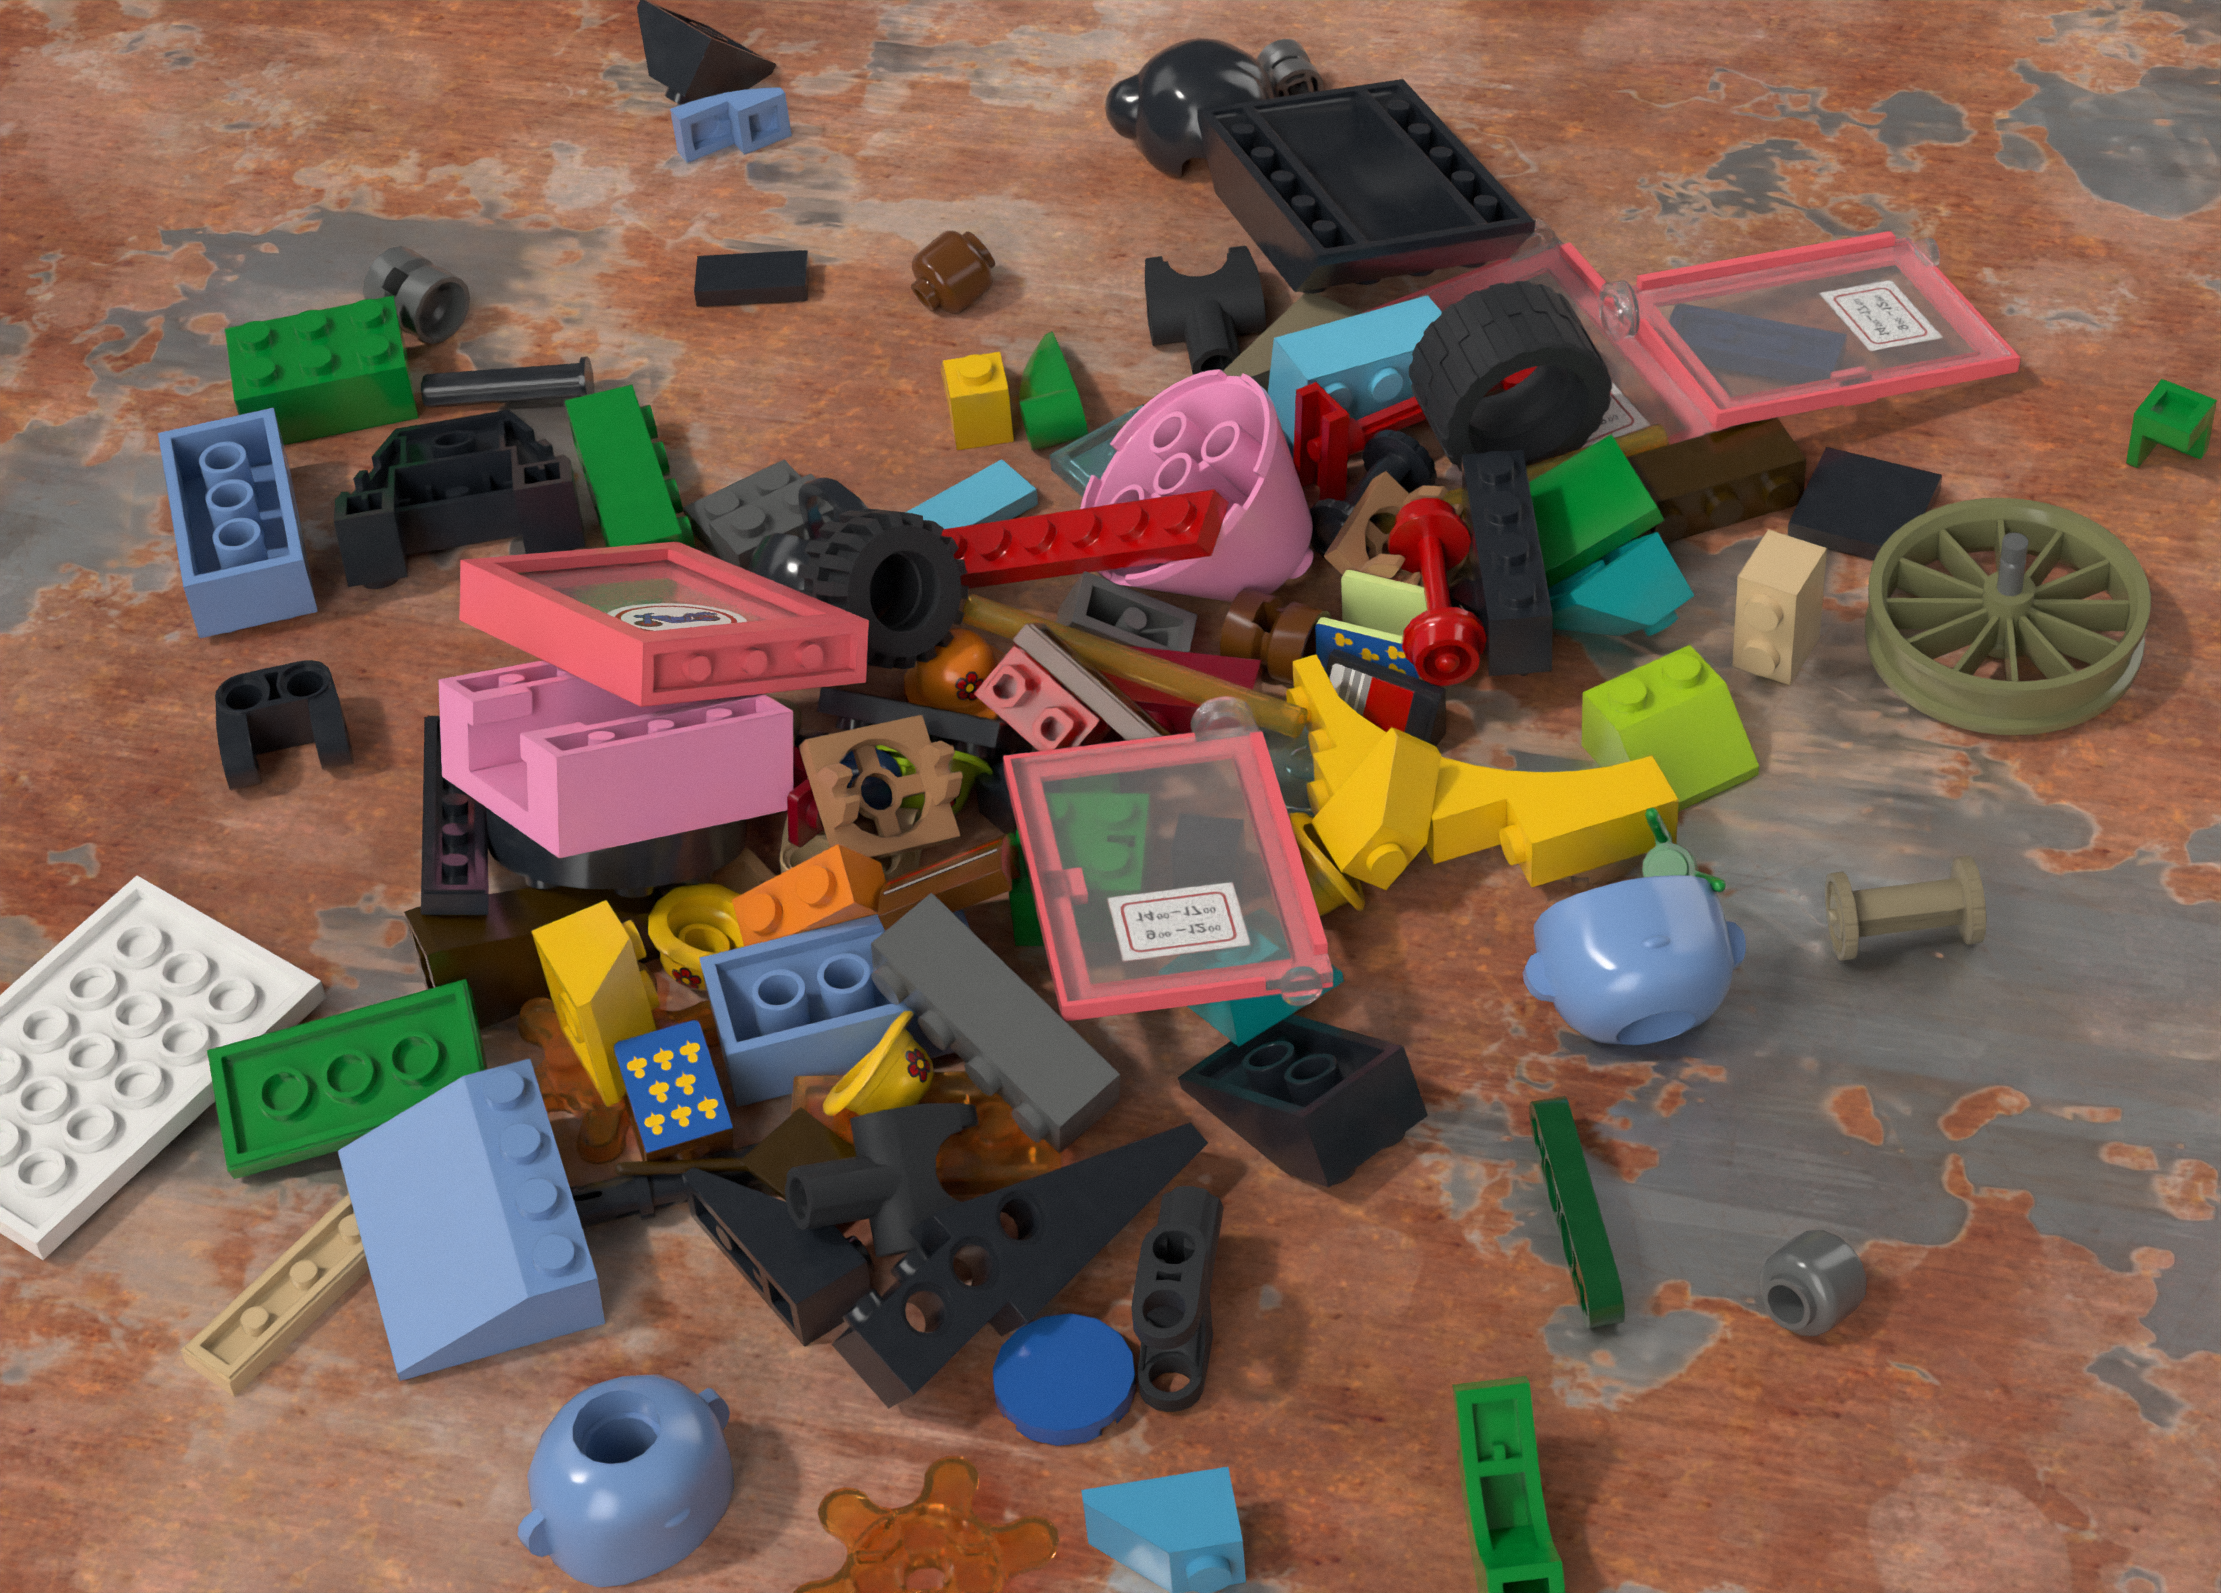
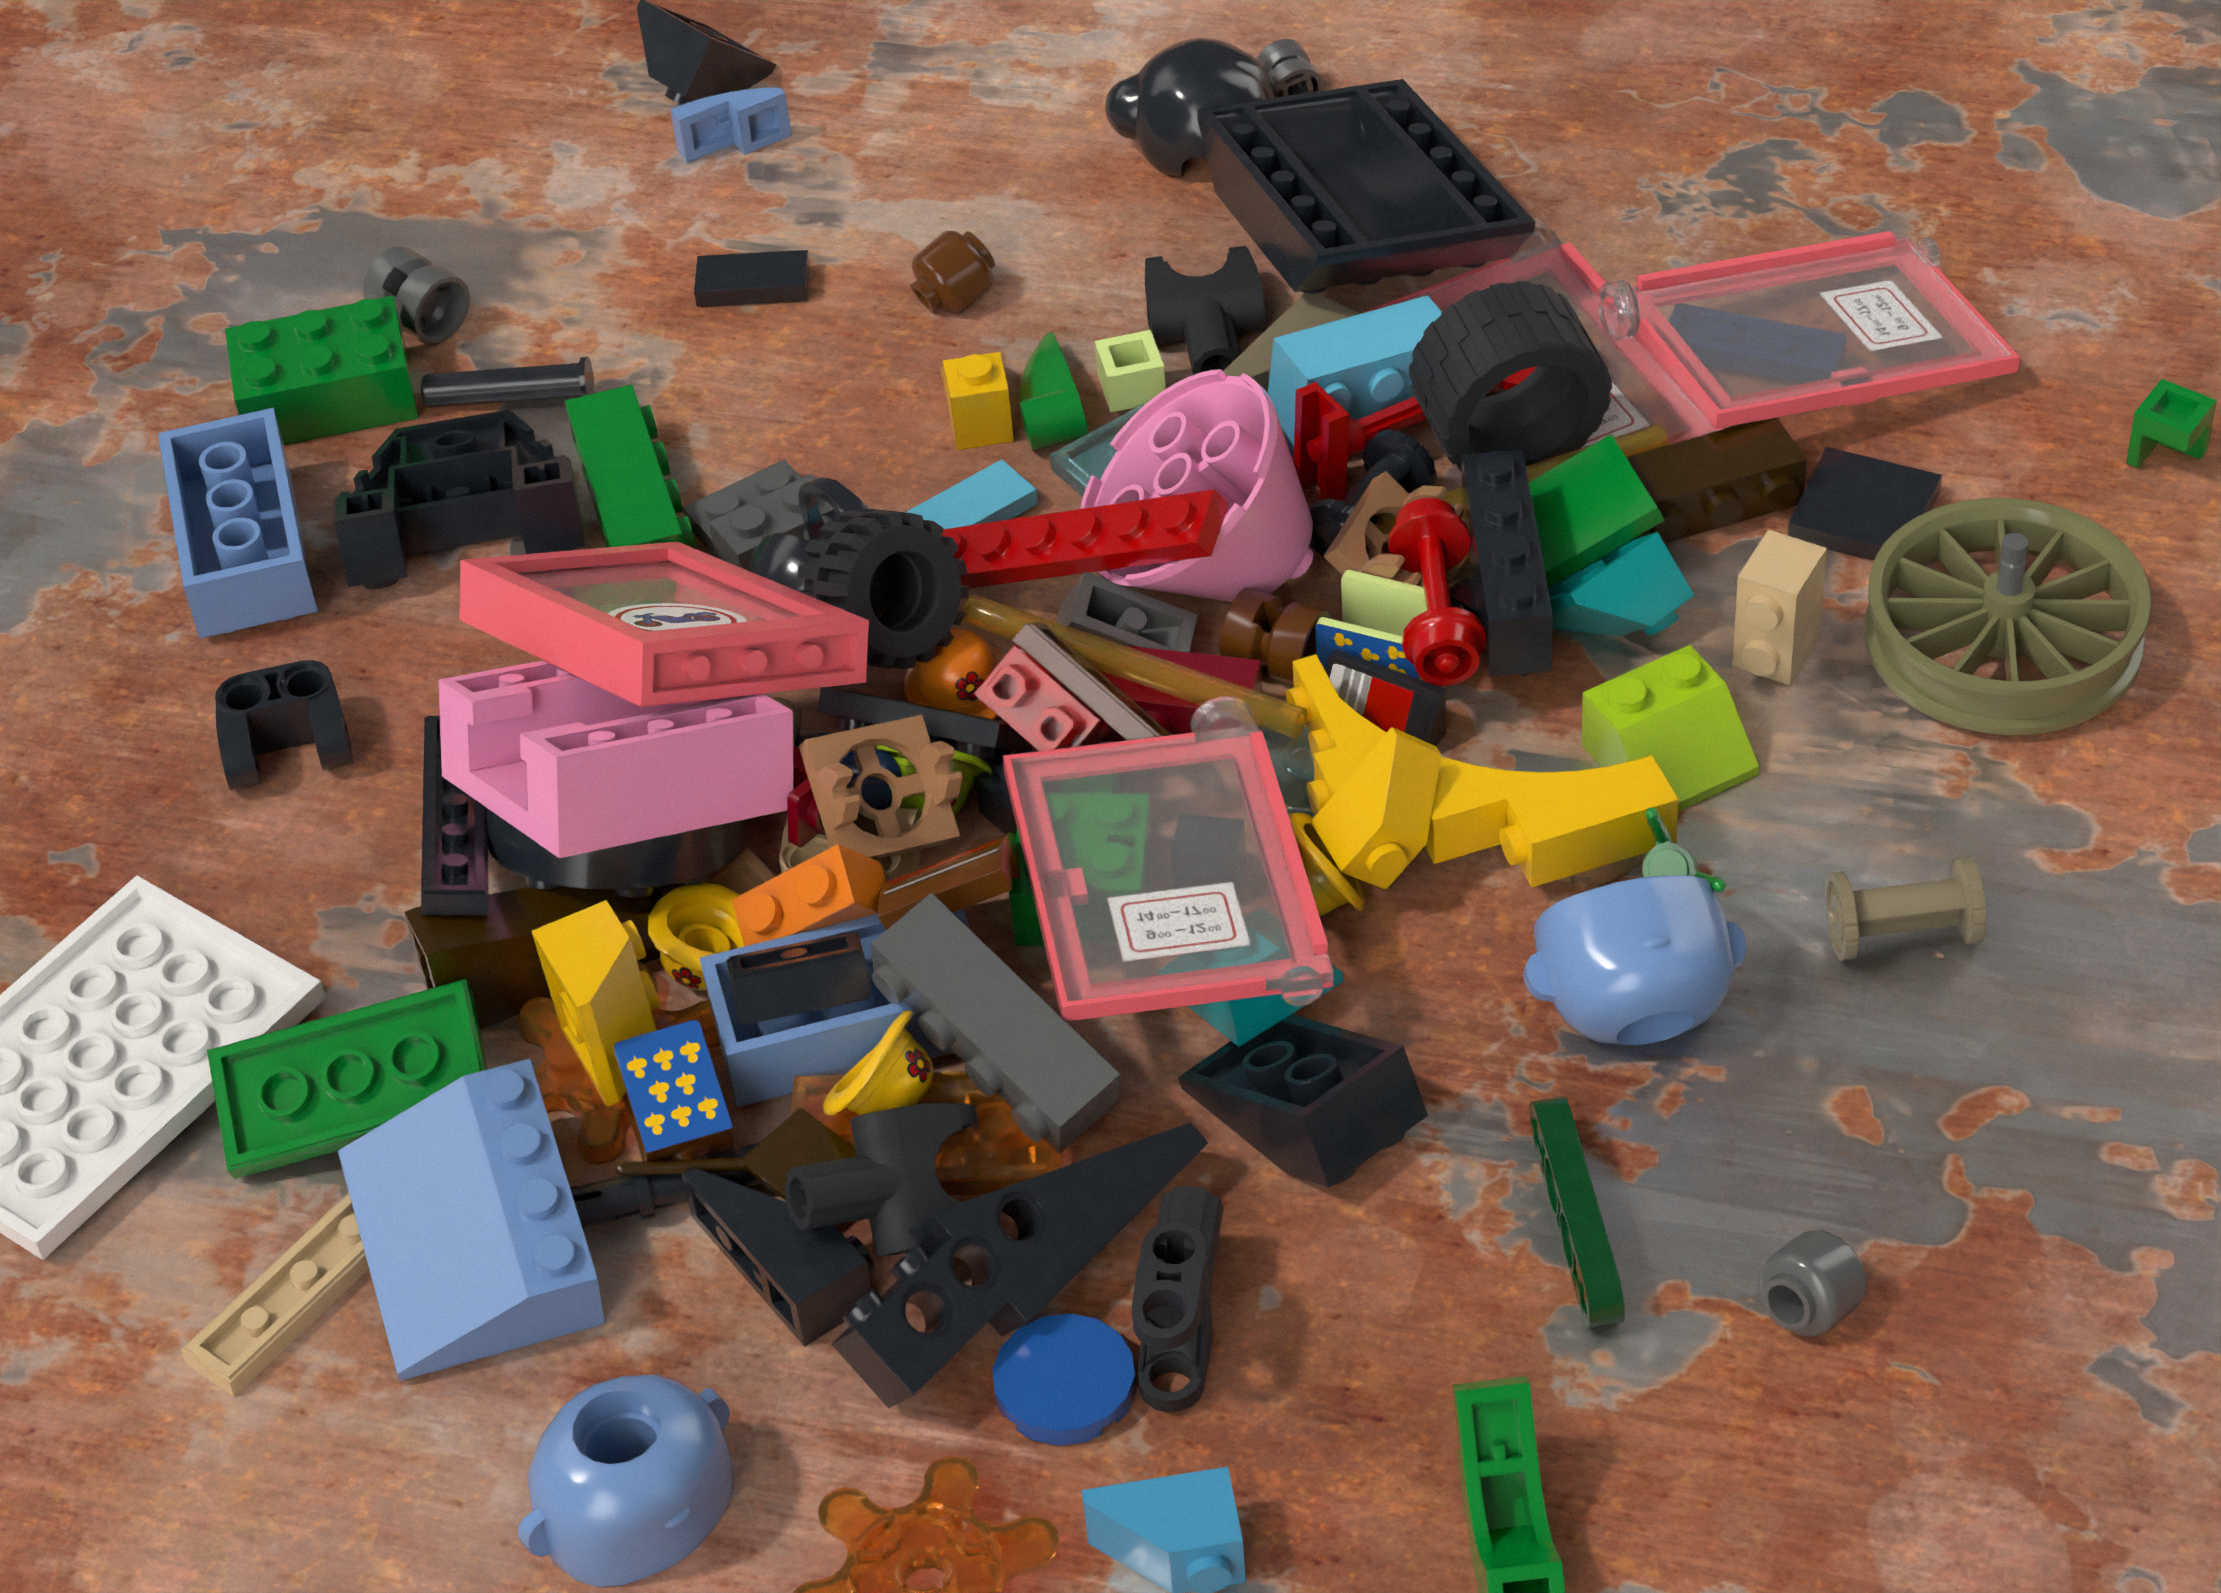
none -> black slope [726,932,871,1025]
none -> yellowish green plate [1095,330,1166,413]

